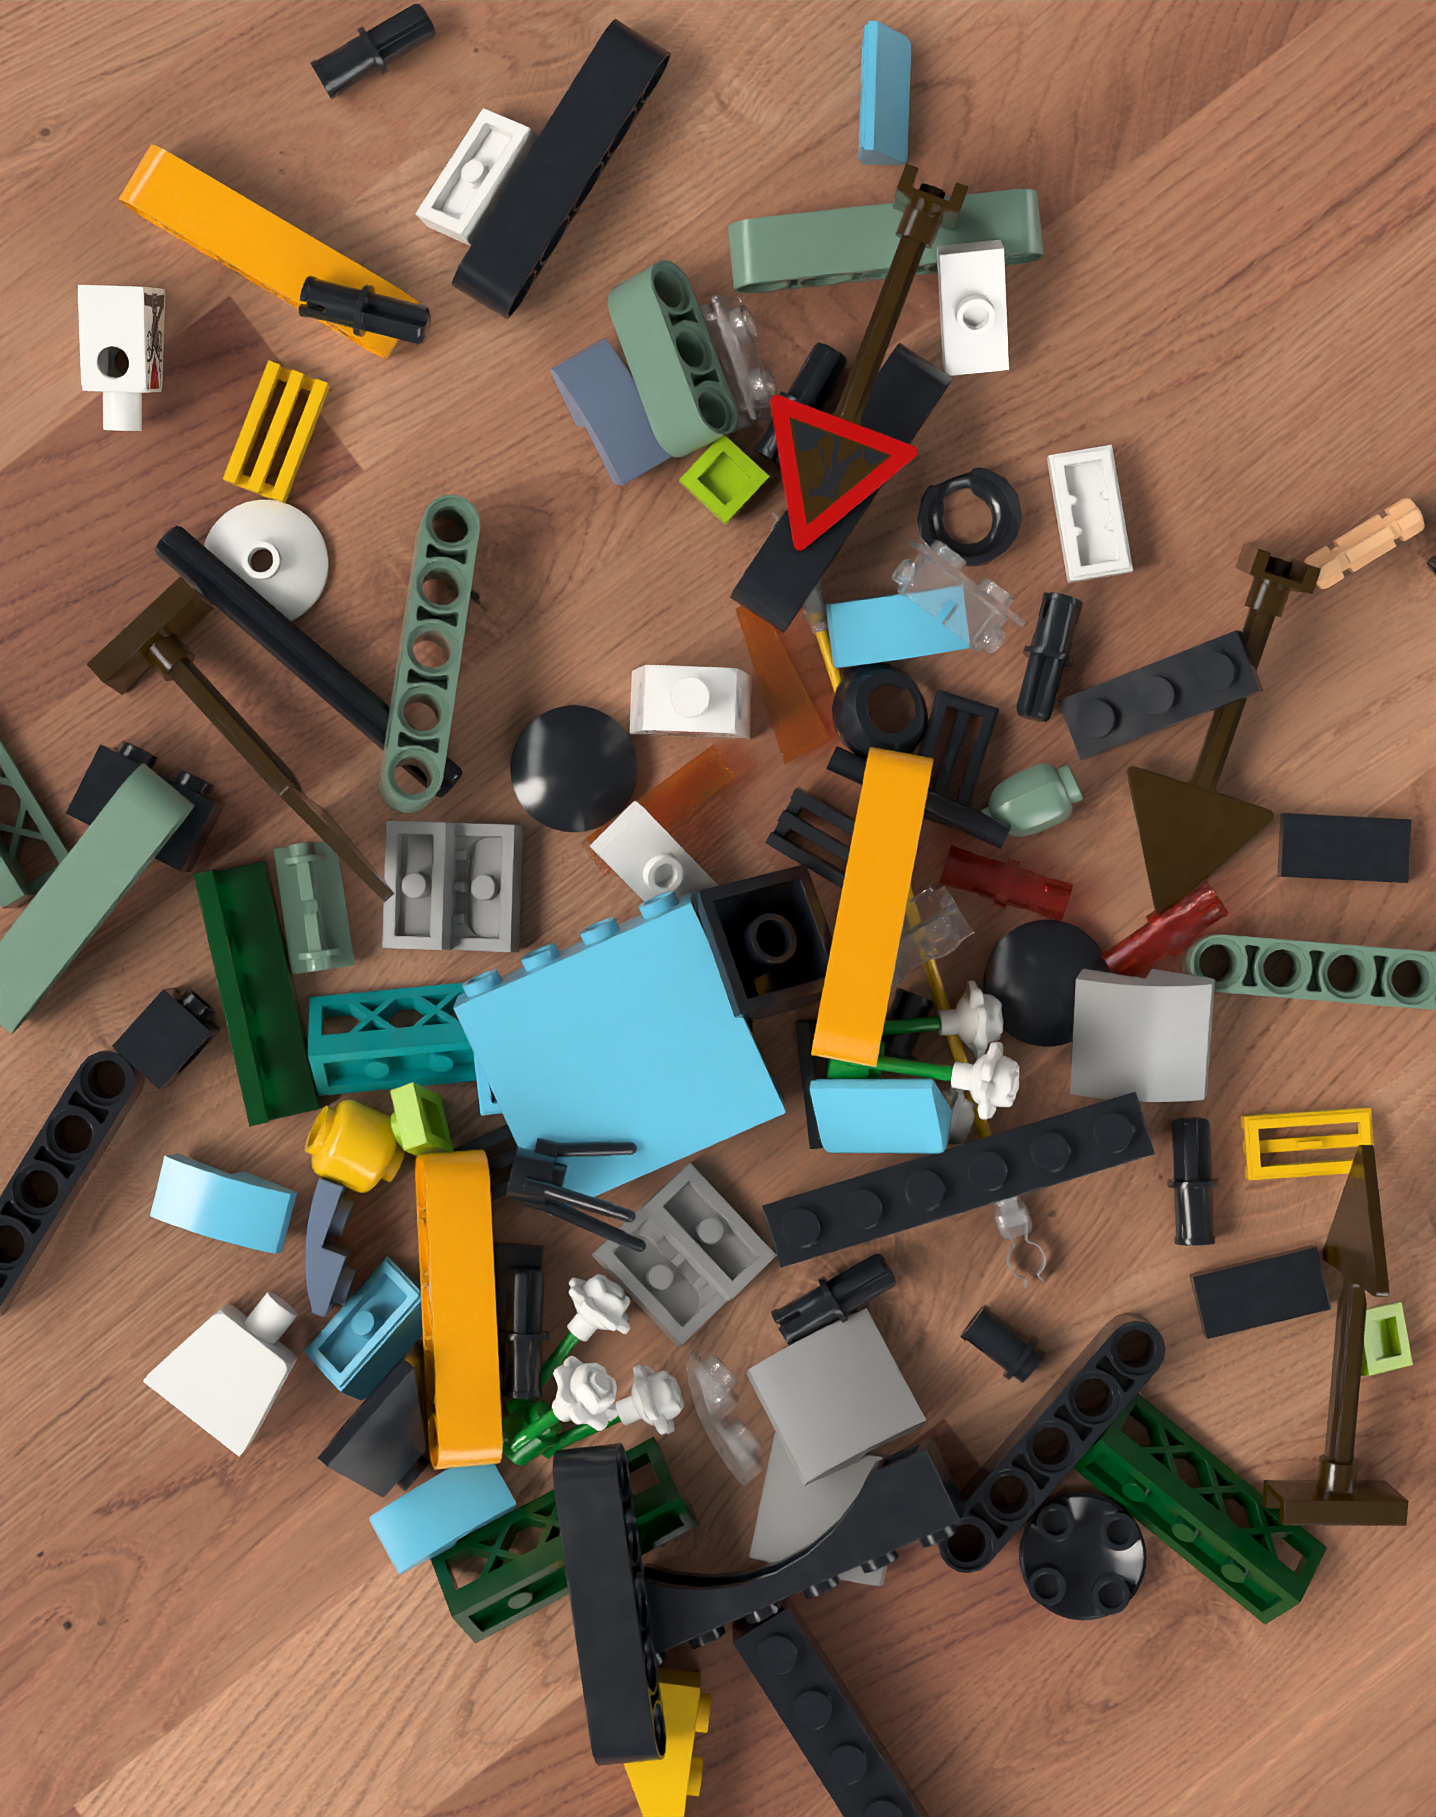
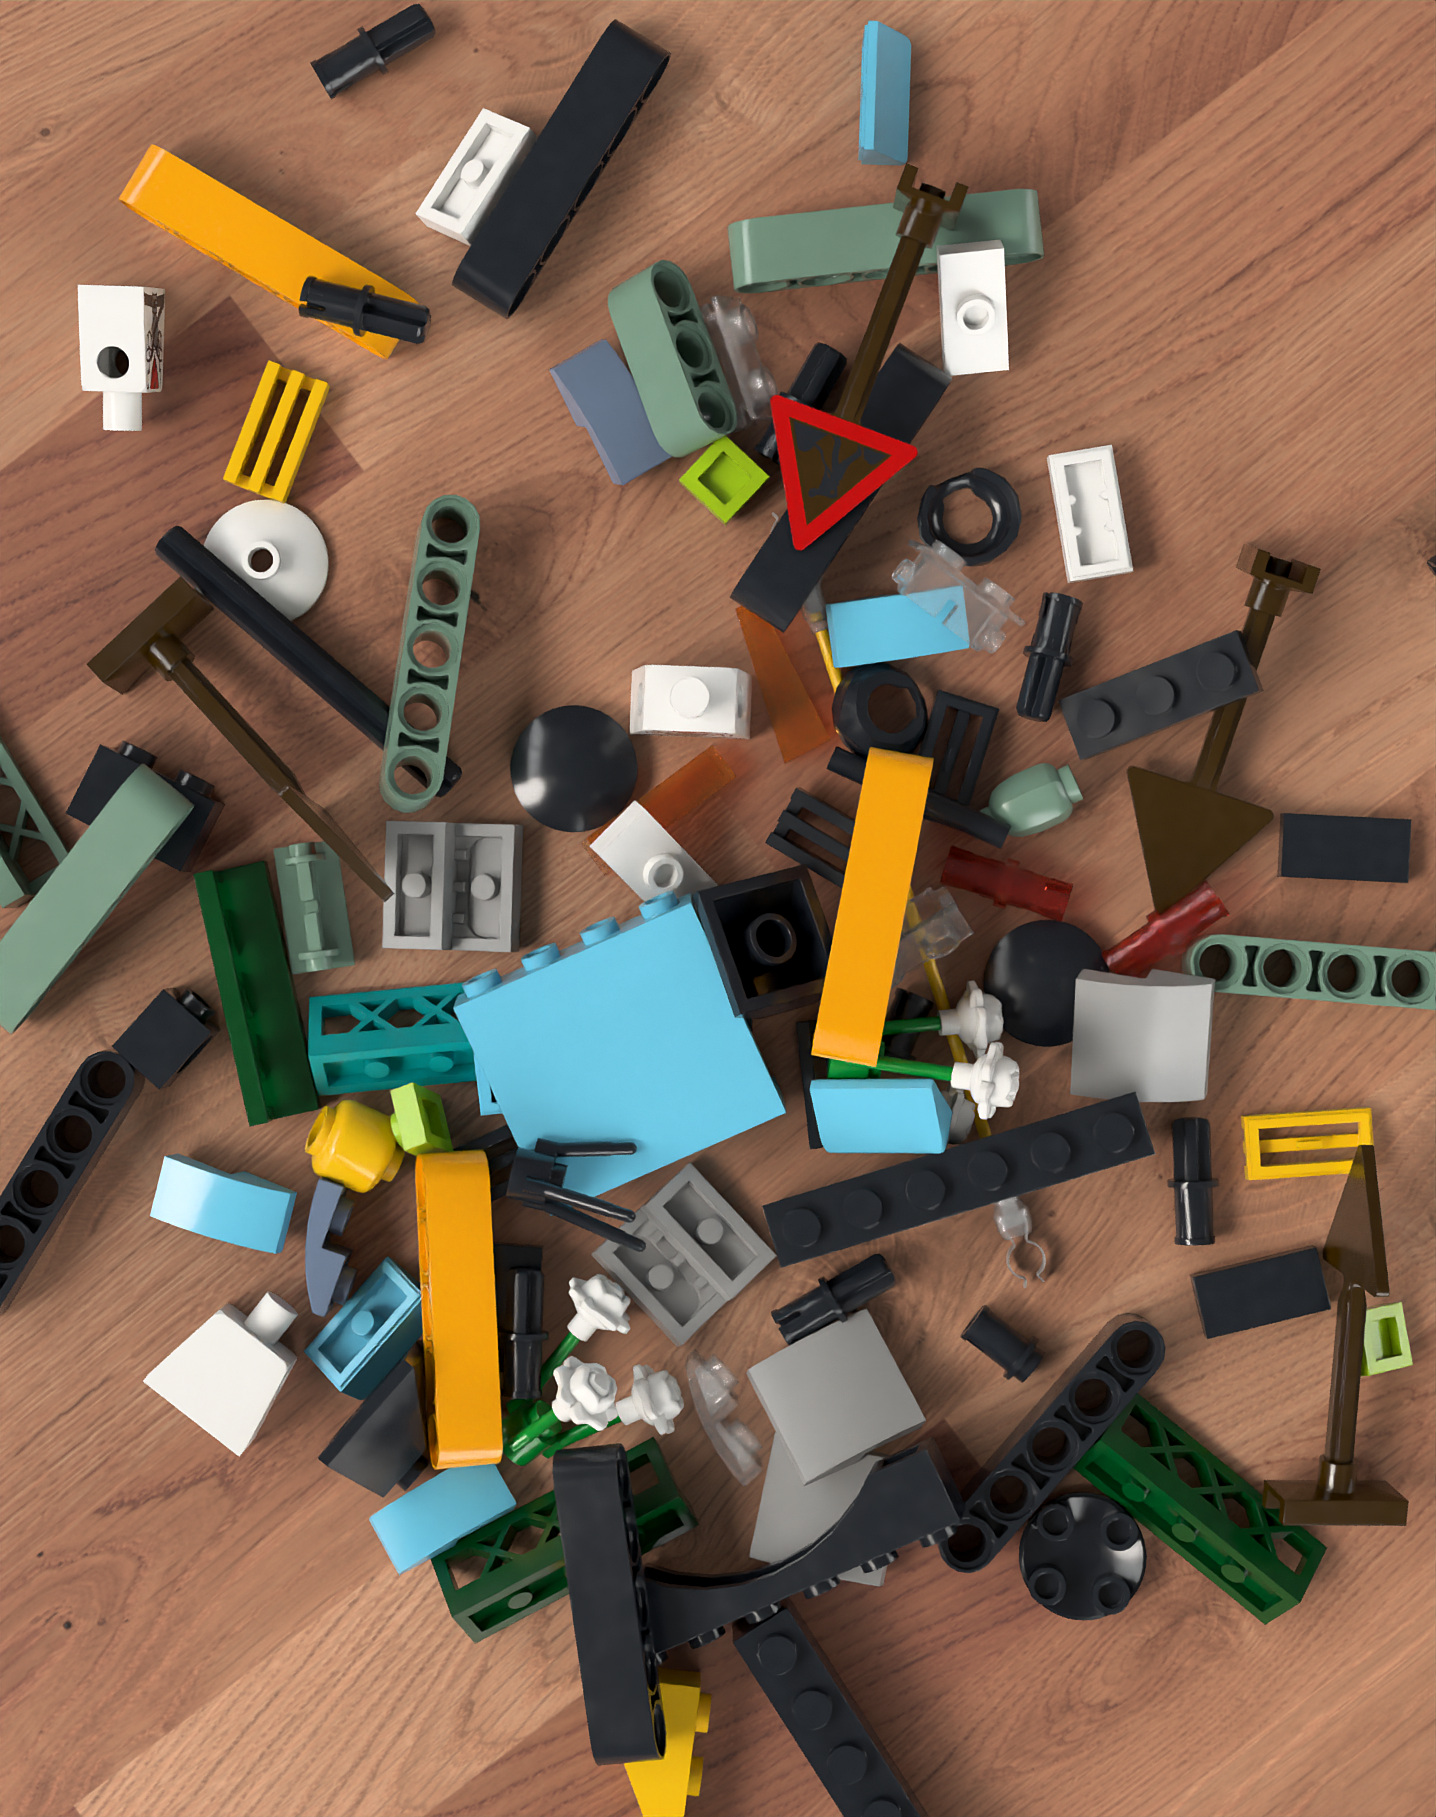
light nougat axle [1304,498,1425,589] -> none

